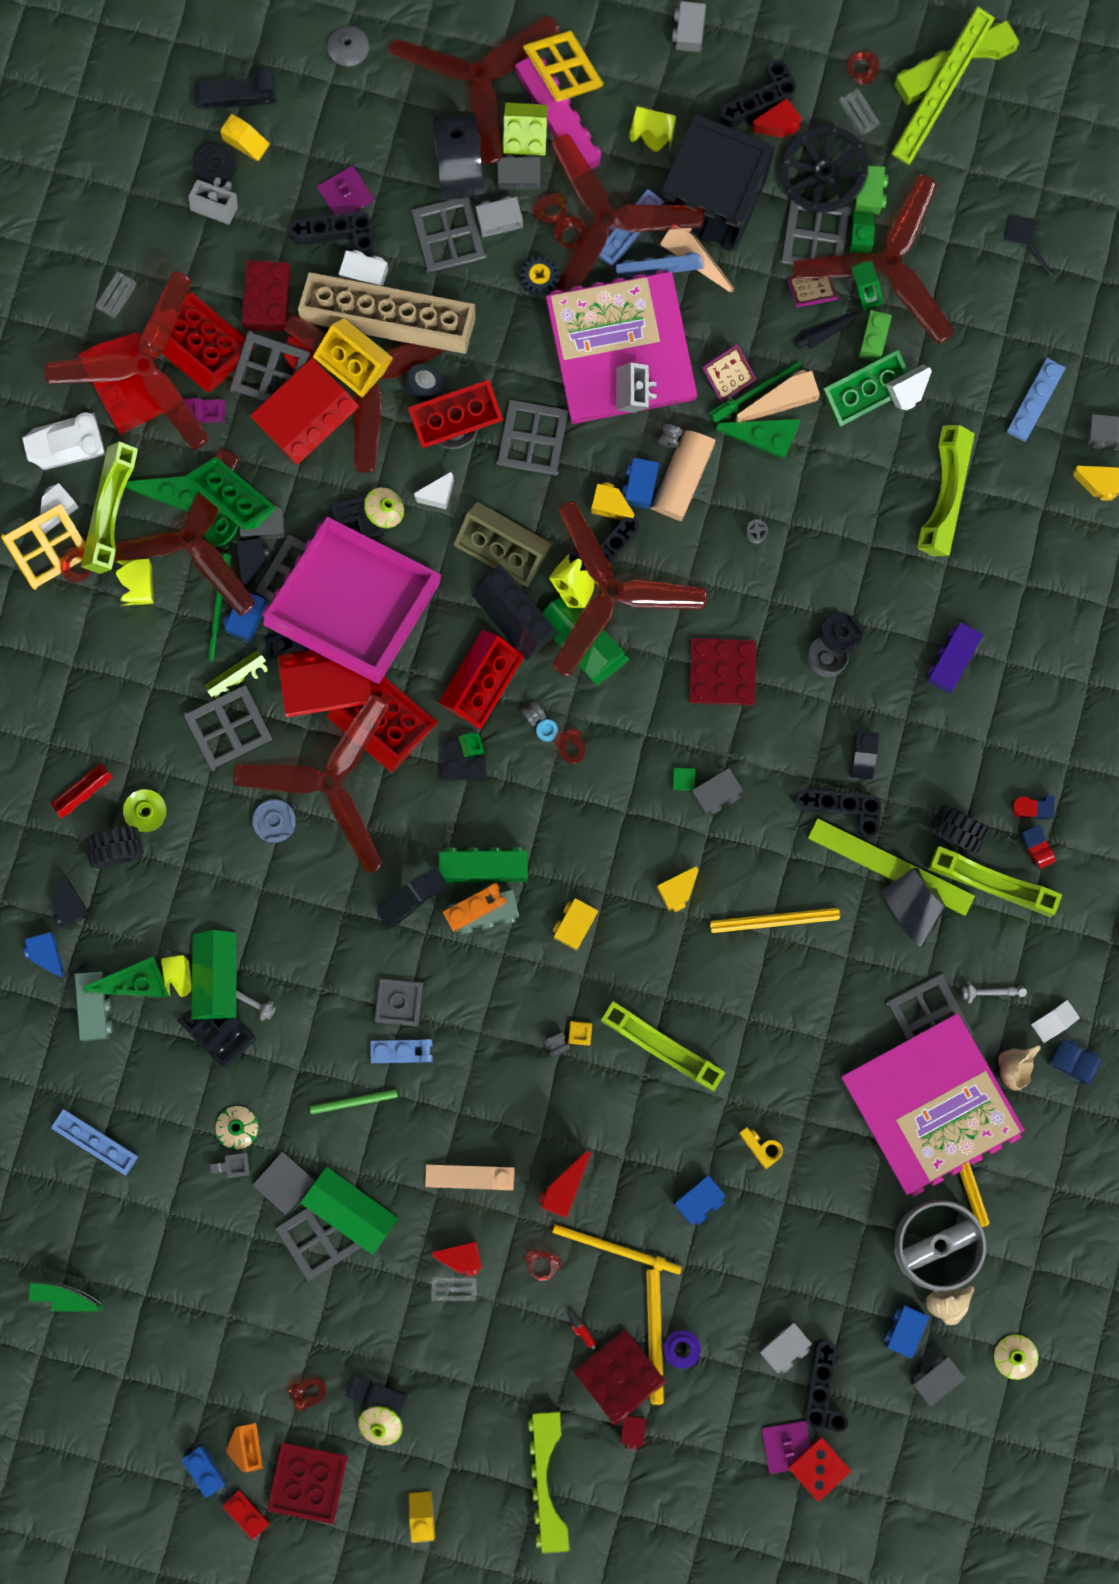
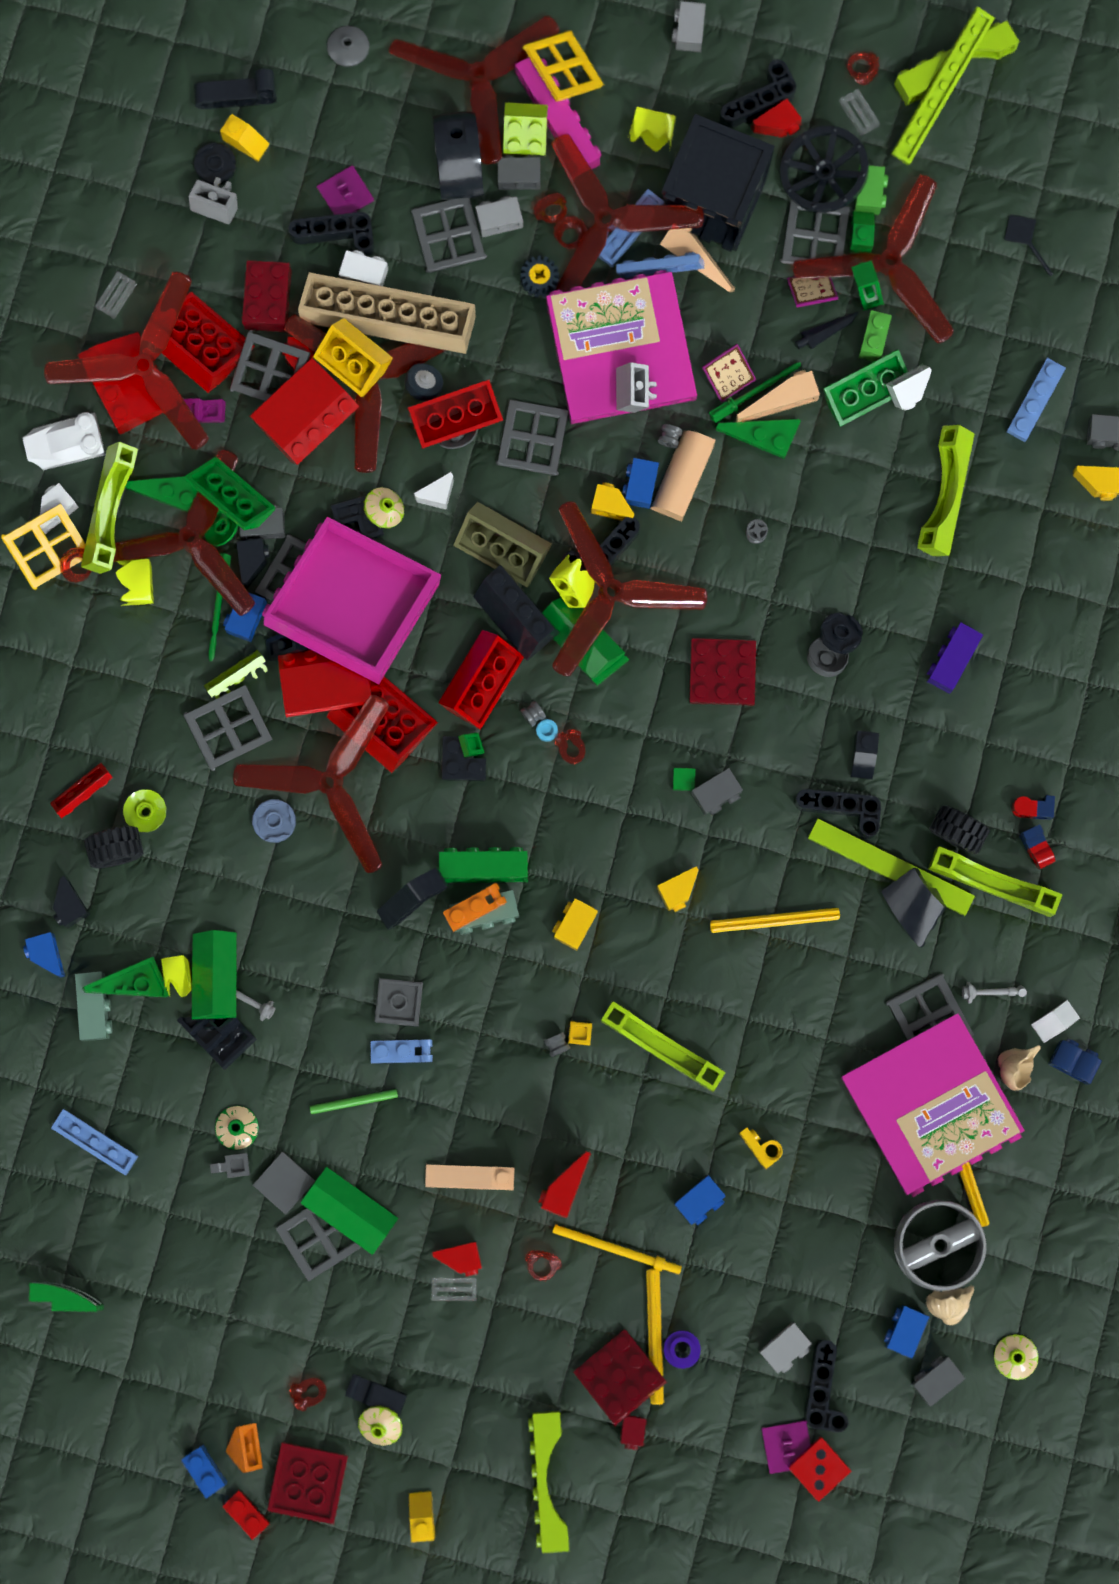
piece [568,1310,596,1350] -> none

